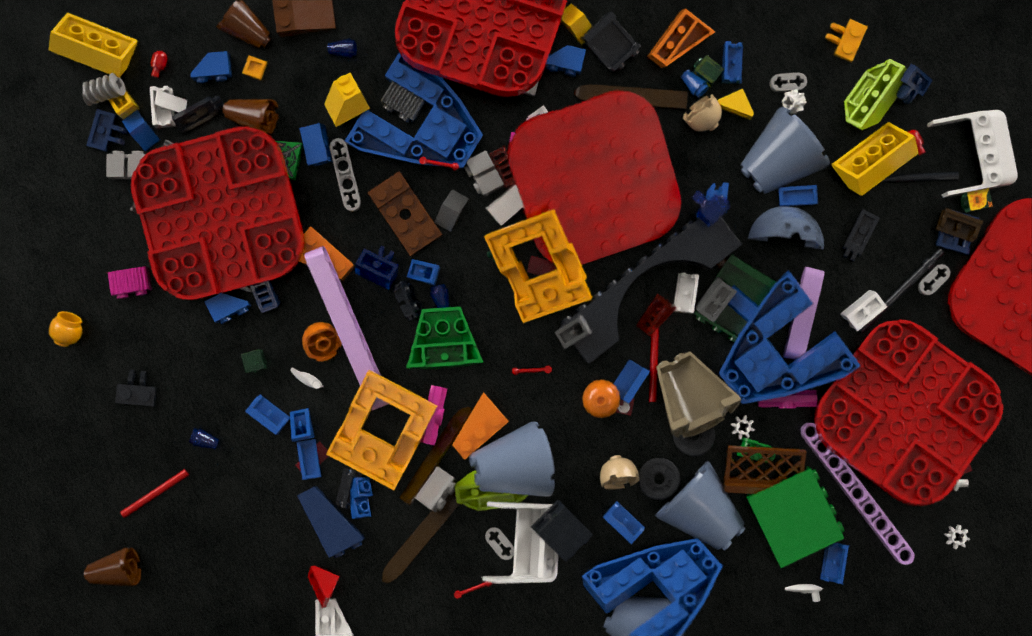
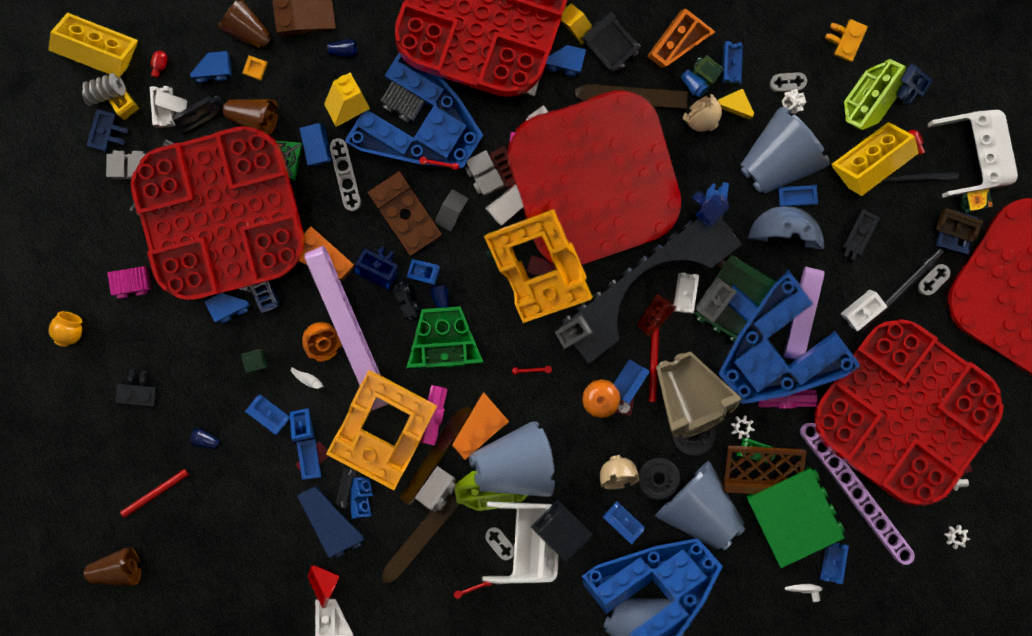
blue slope [122,110,160,152] -> none

